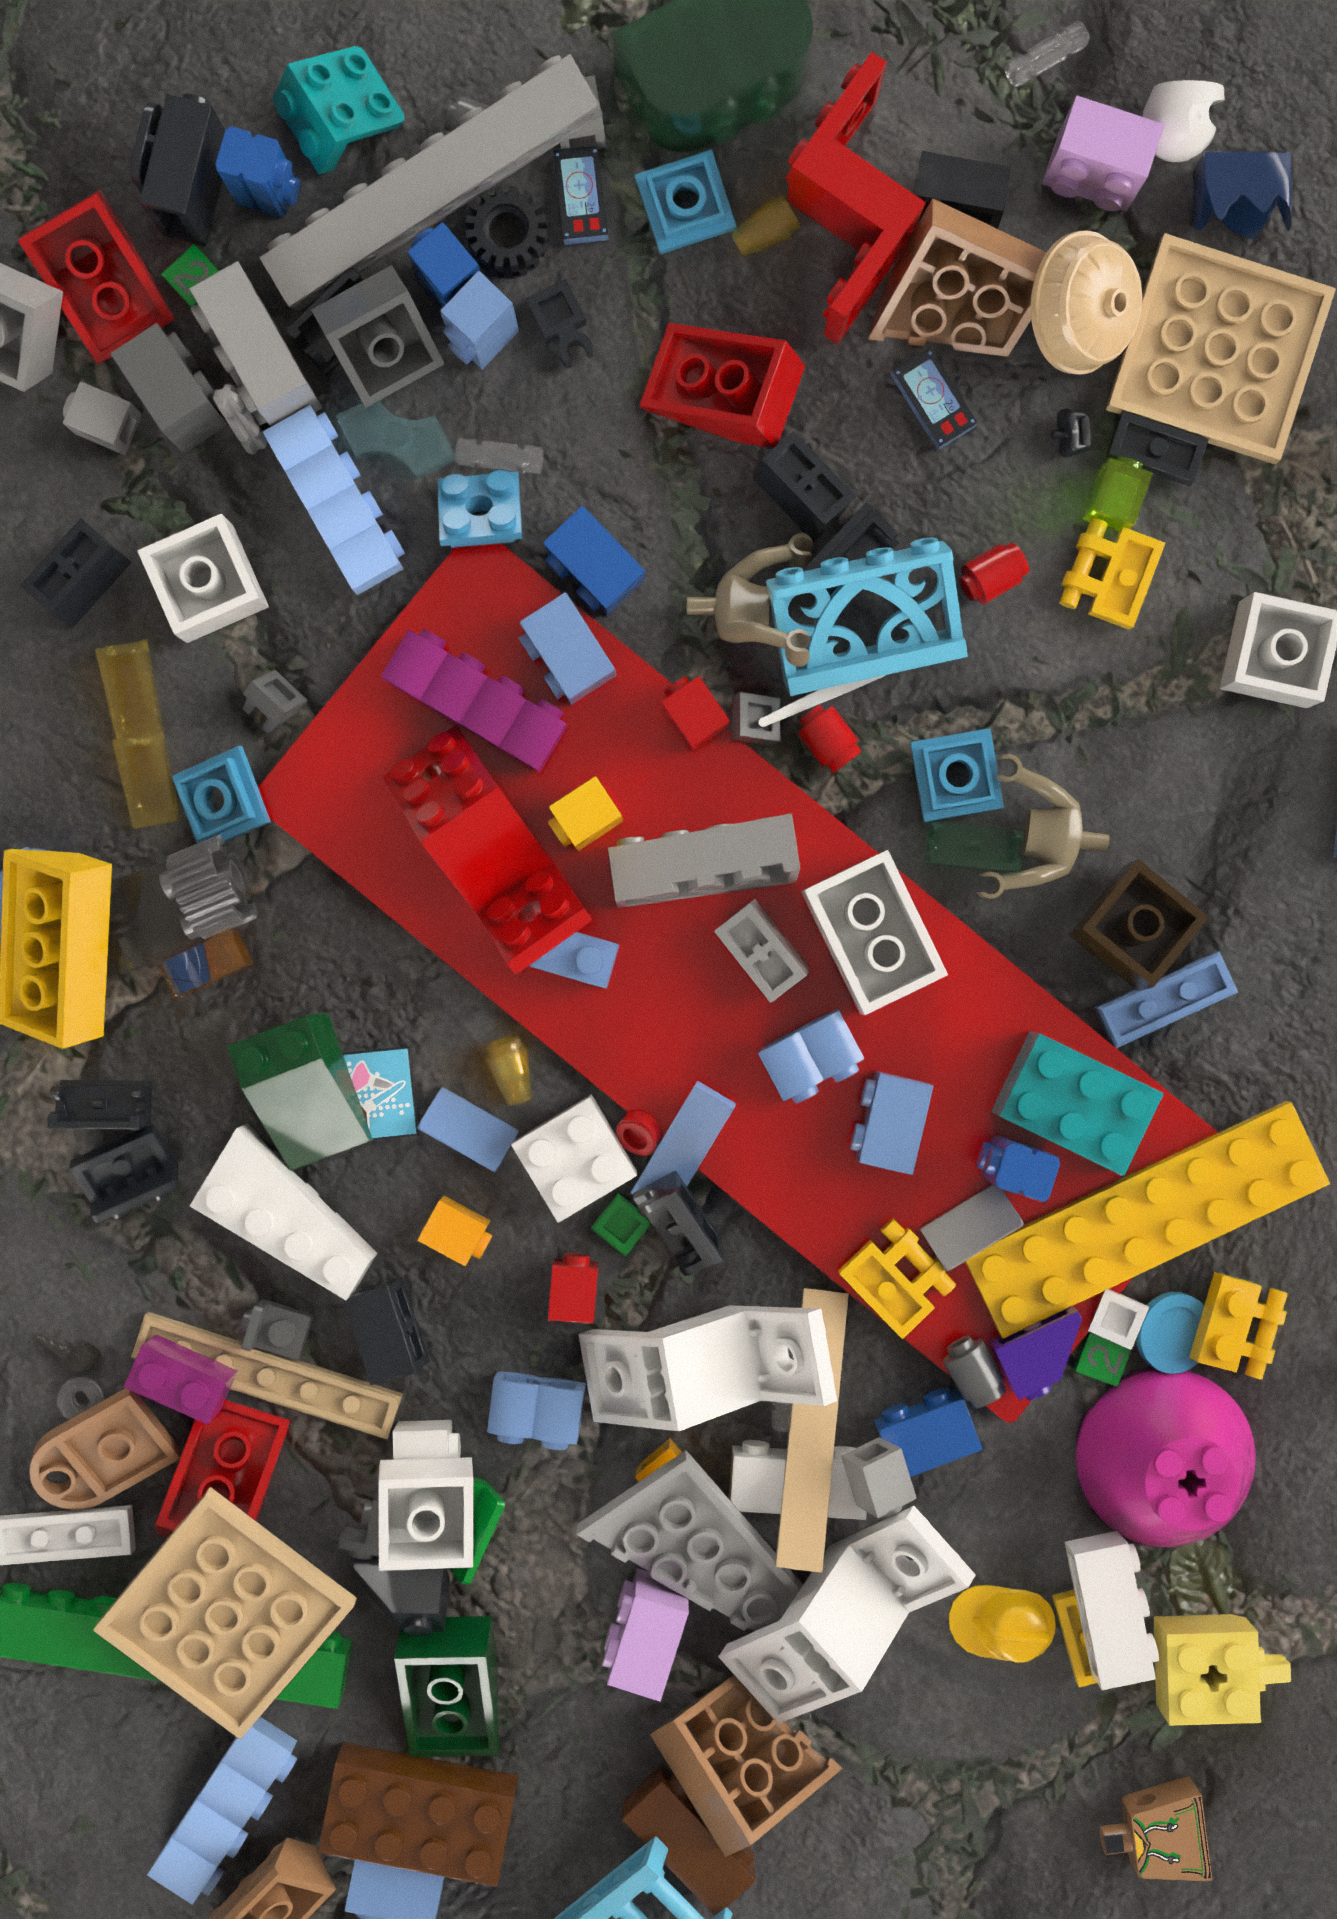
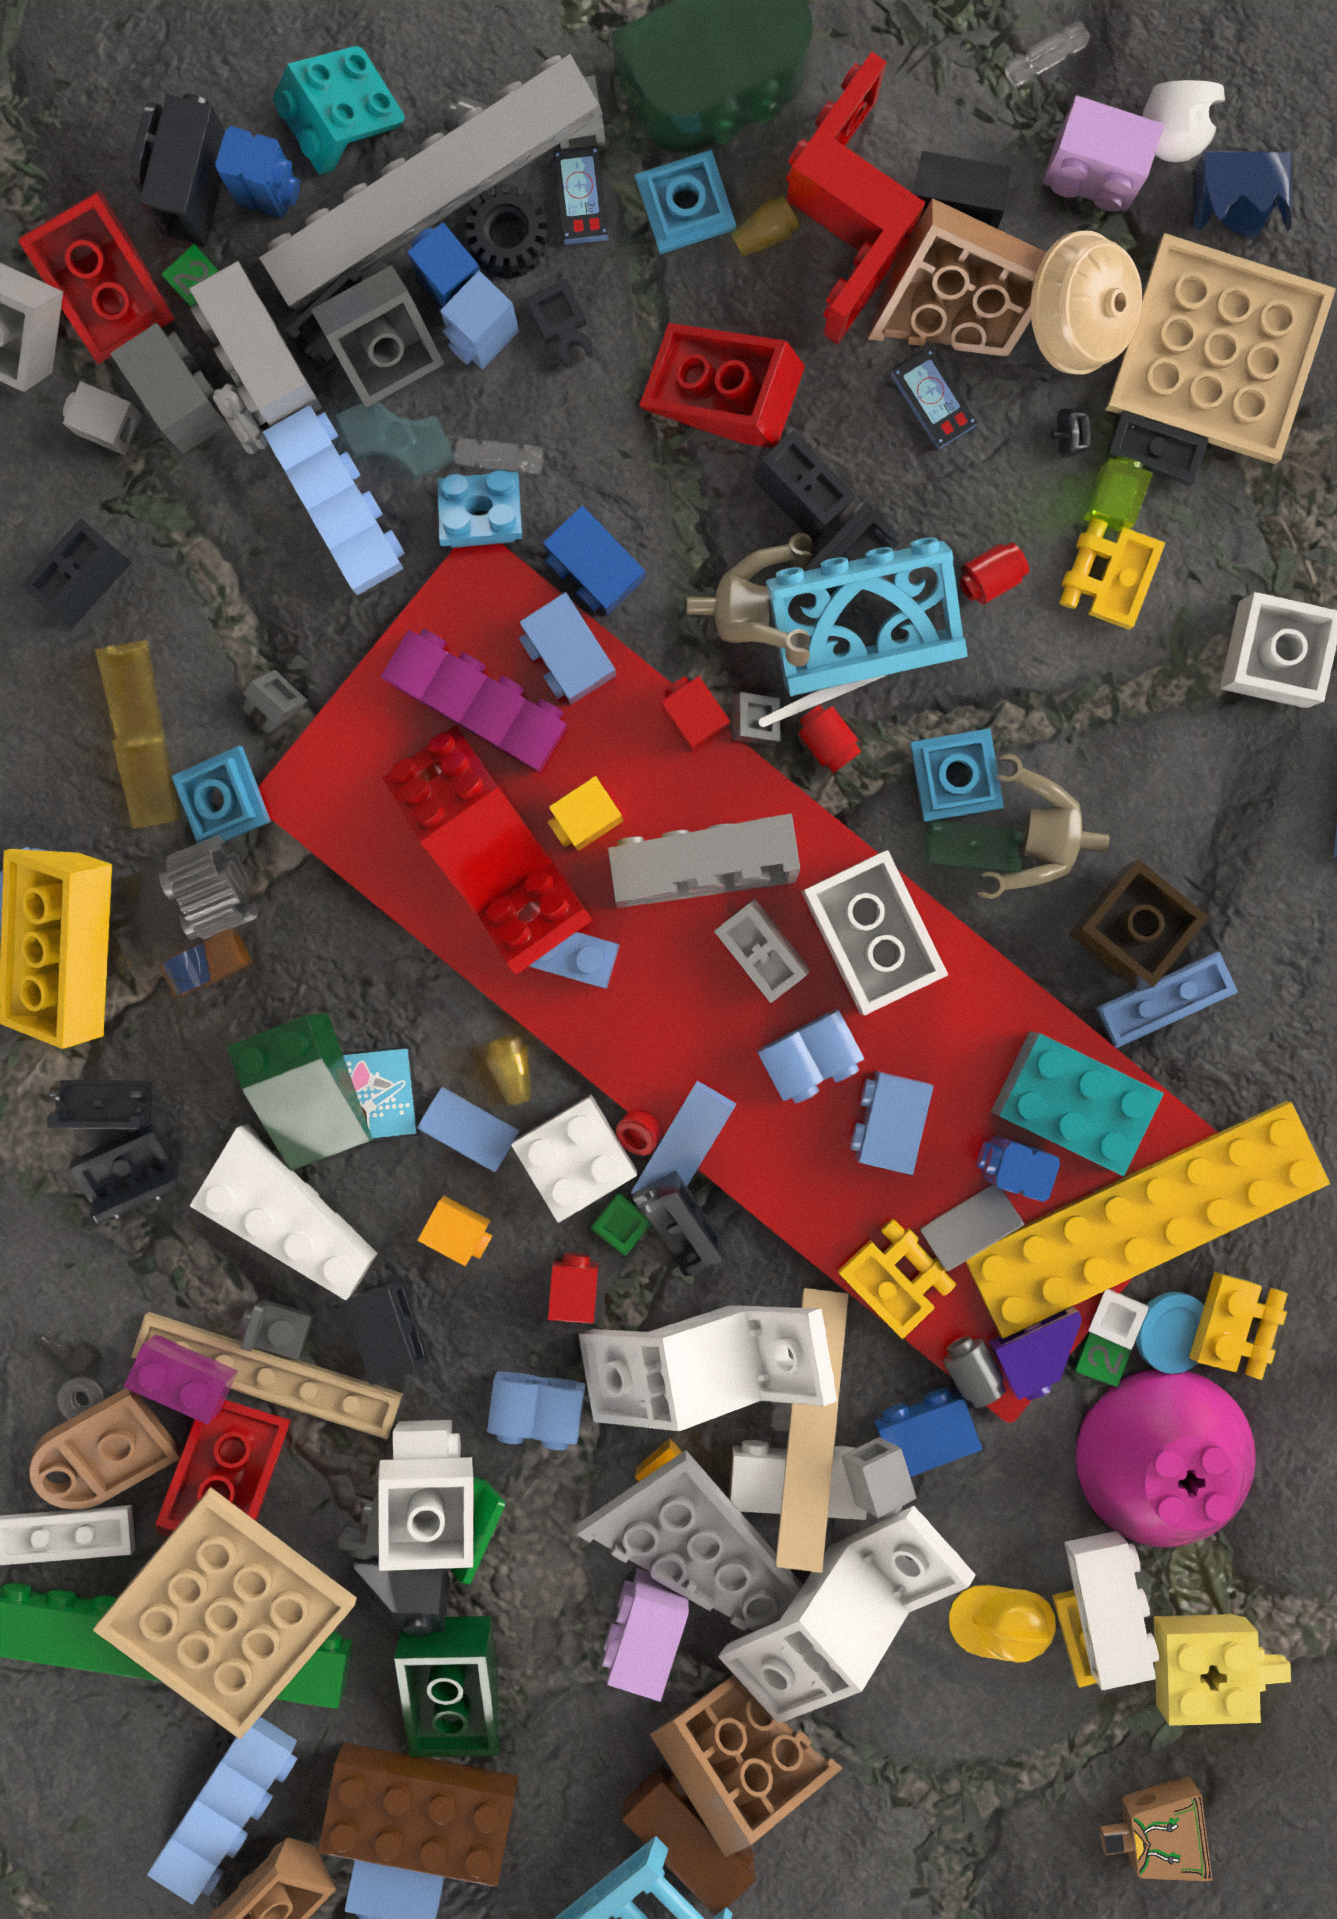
white brick [137,514,269,643] -> none

